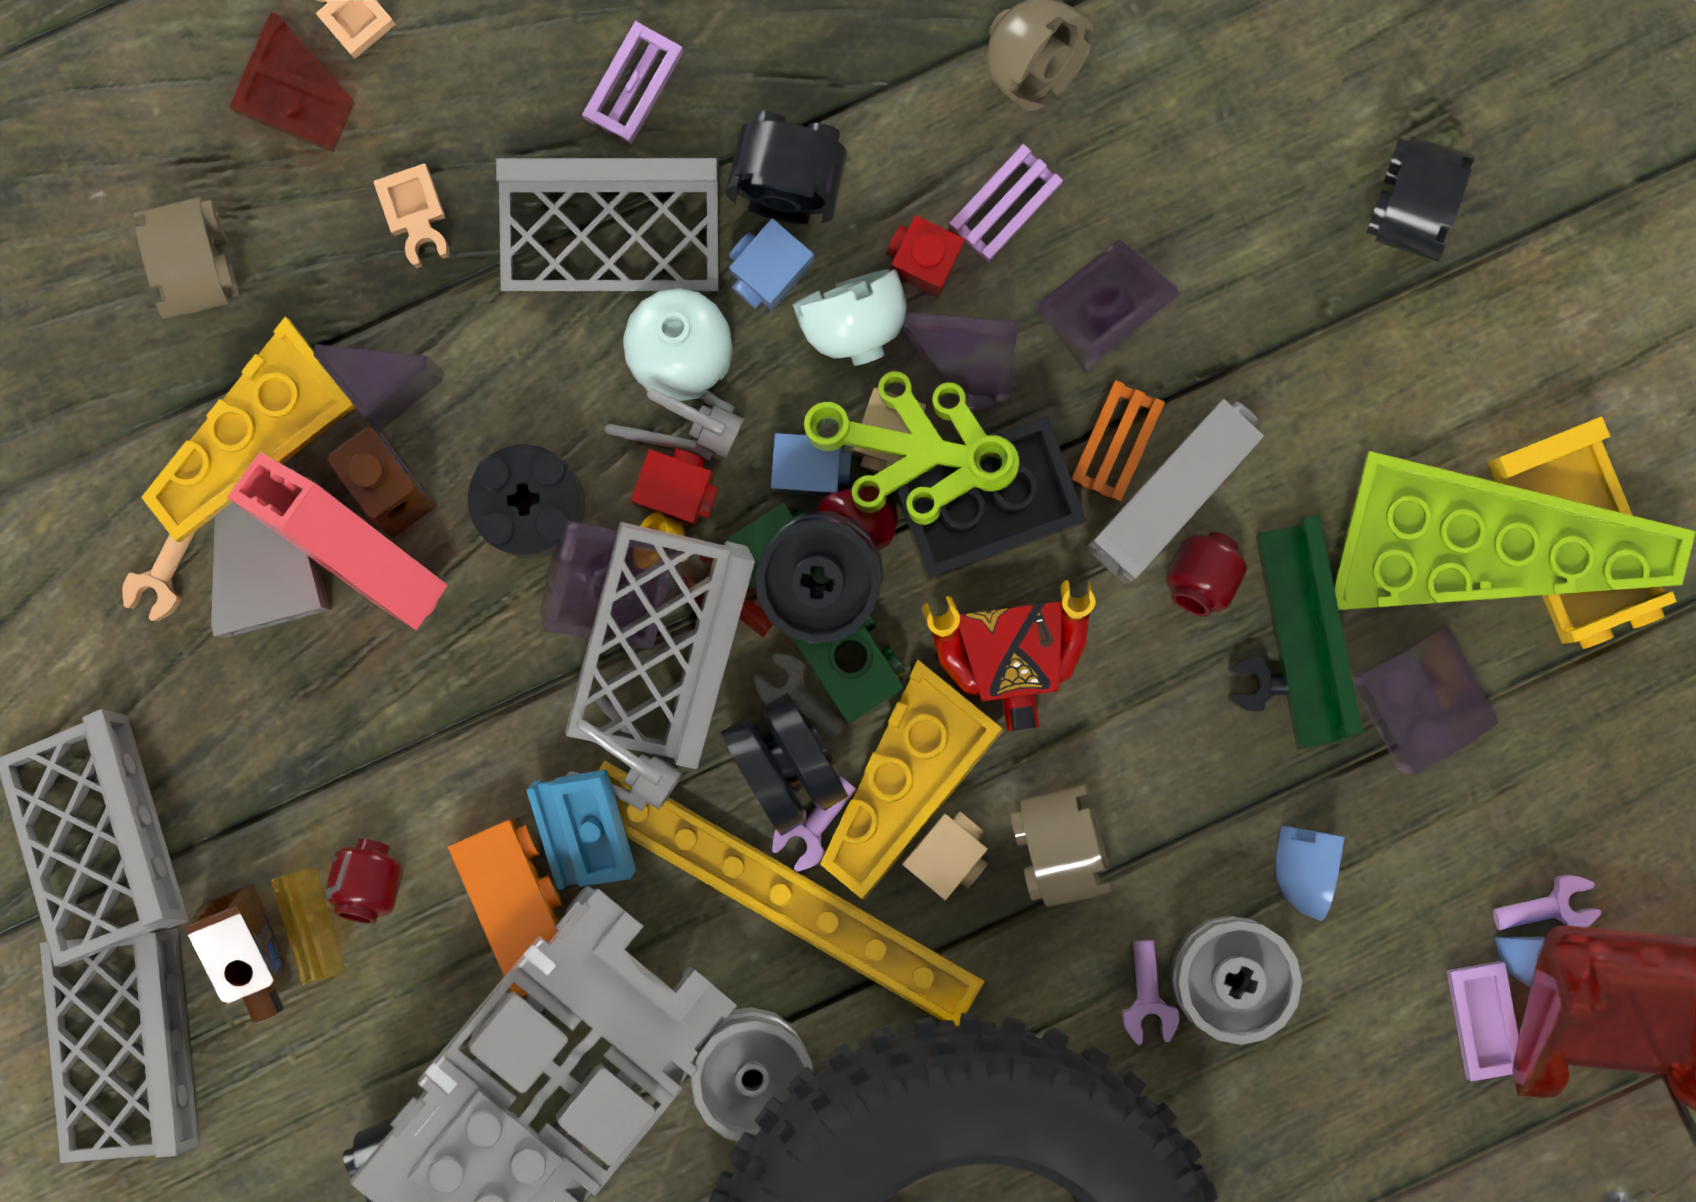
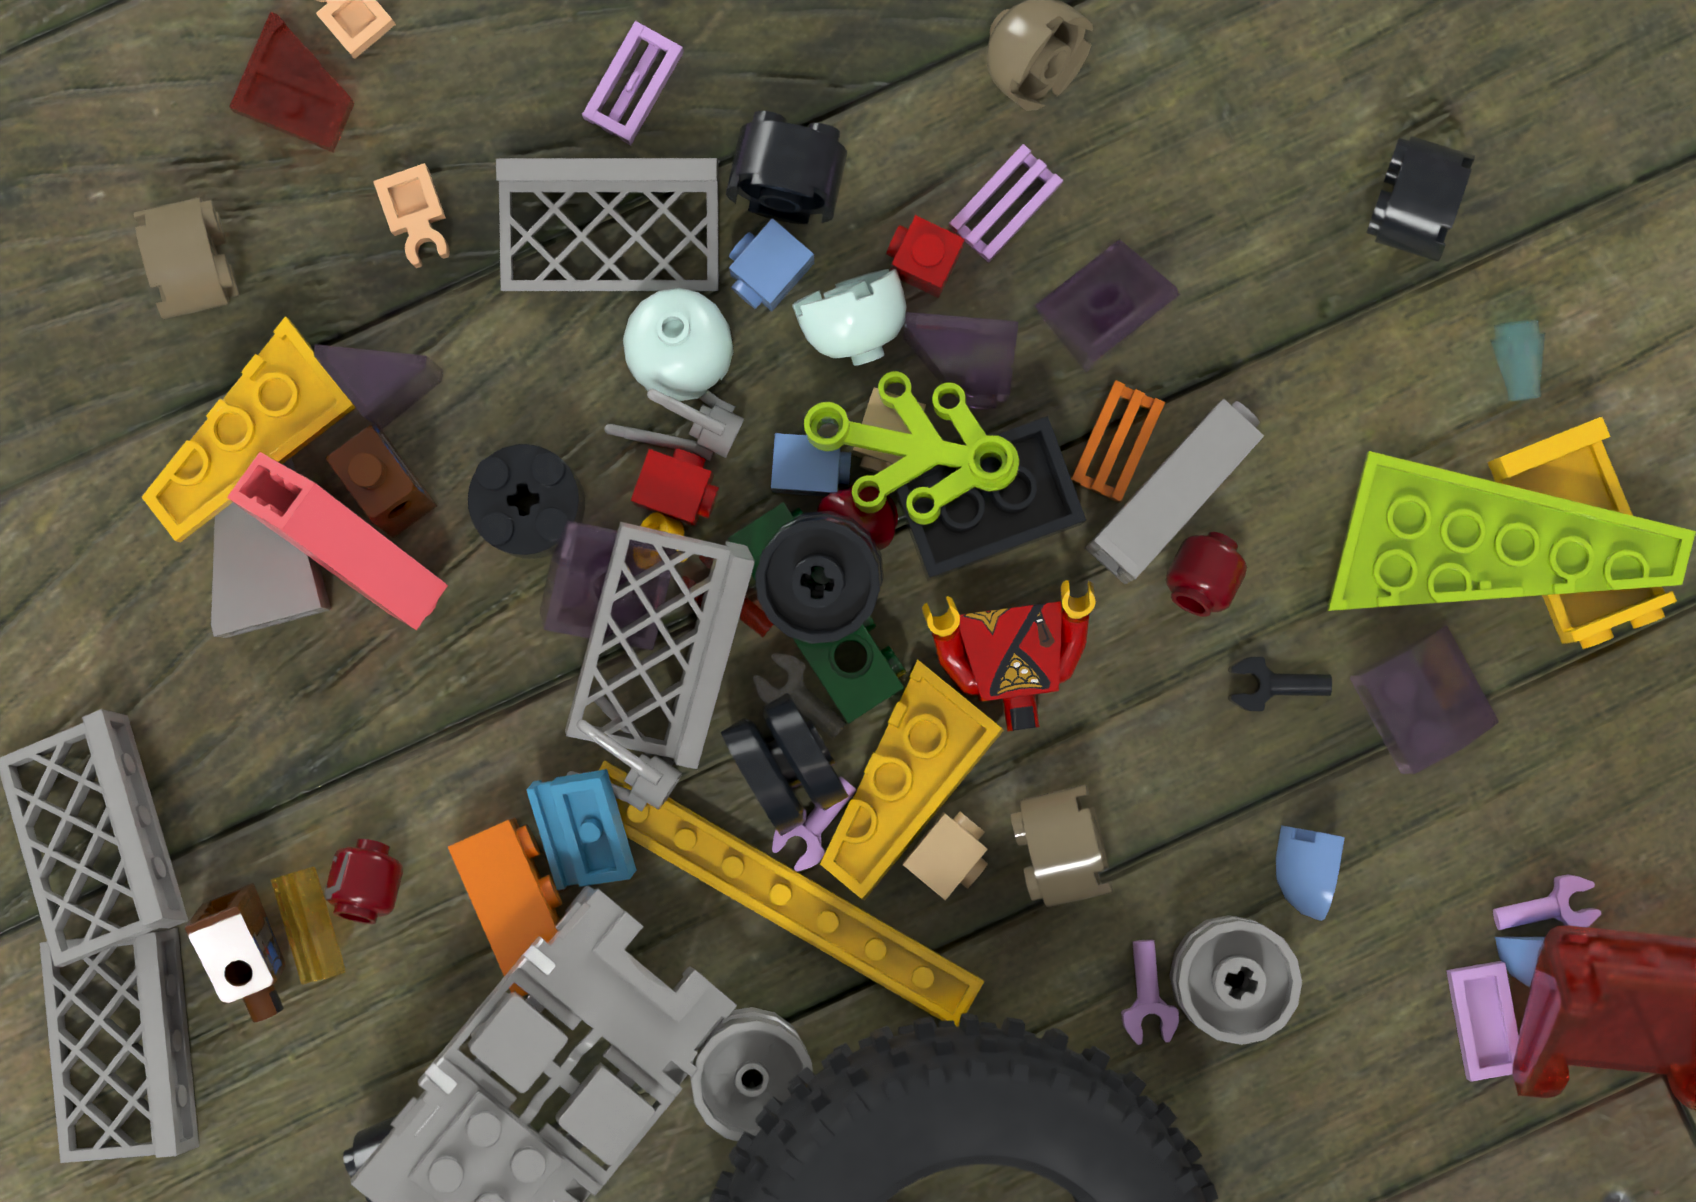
light nougat bar [122,531,196,621] -> none
dark green fence [1256,515,1363,750] -> none
none -> clear light blue cone [1490,319,1546,401]

